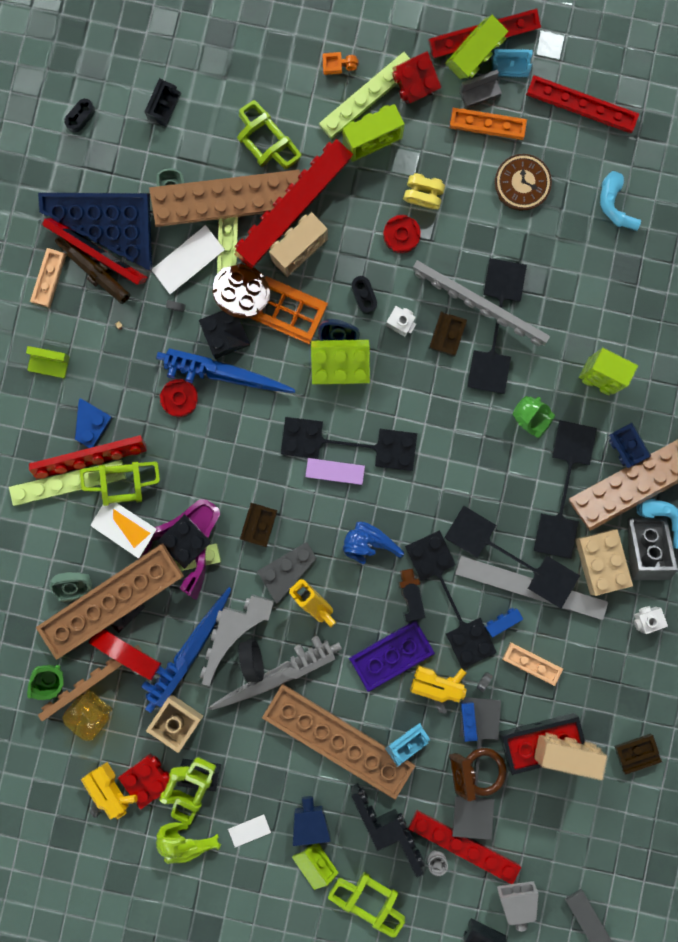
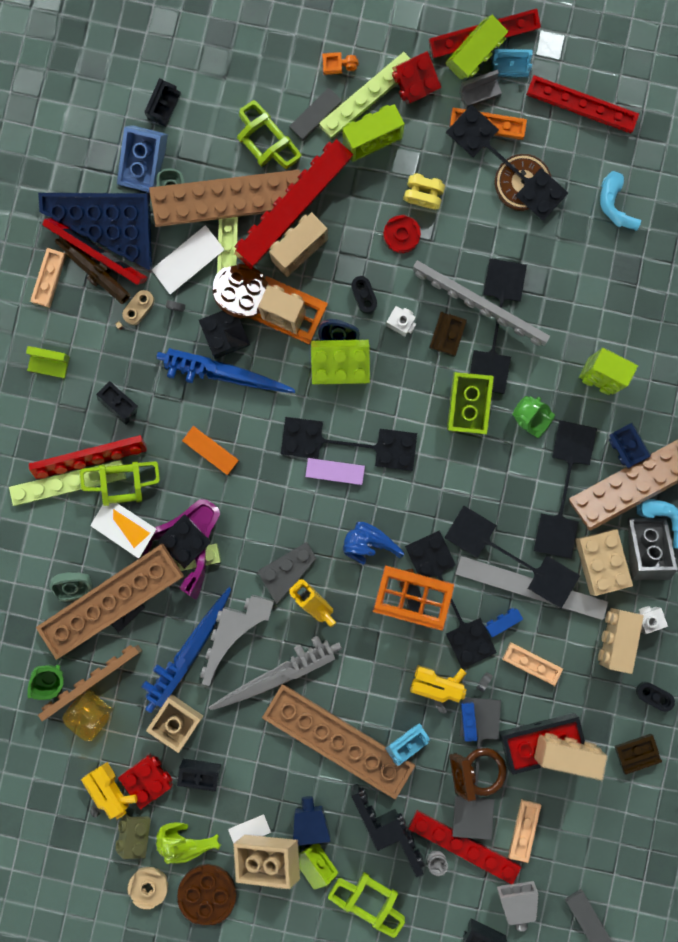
black beam [64,99,95,133] -> none
blue wing [75,398,113,448] -> none
red slope [89,629,162,681] -> none
lime bar [159,757,216,825] -> none
red tile [160,379,198,417] -> none
black tyre [239,638,264,682] -> none
dark brown plate [240,503,278,547] -> none
dark purple tile [349,620,435,692] -> none
none -> black hinge [96,381,138,425]
none -> olive bracket [116,814,151,859]
none -> medium blue slope [117,125,168,193]
none -> tan plate [123,290,155,325]
none -> tan plate [128,867,168,909]
none -> reddish brown tile [178,864,236,926]
none -> orange tile [182,426,239,475]
none -> tan brick [234,835,300,889]
none -> tan brick [258,285,306,334]
none -> dark grey tile [289,87,342,141]
none -> orange piece [373,566,454,631]
none -> black hinge [446,105,568,221]
none -> lime brick [447,372,494,434]
none -> light nougat tile [508,799,541,863]
none -> tan brick [598,608,644,674]
none -> black plate [636,682,675,712]

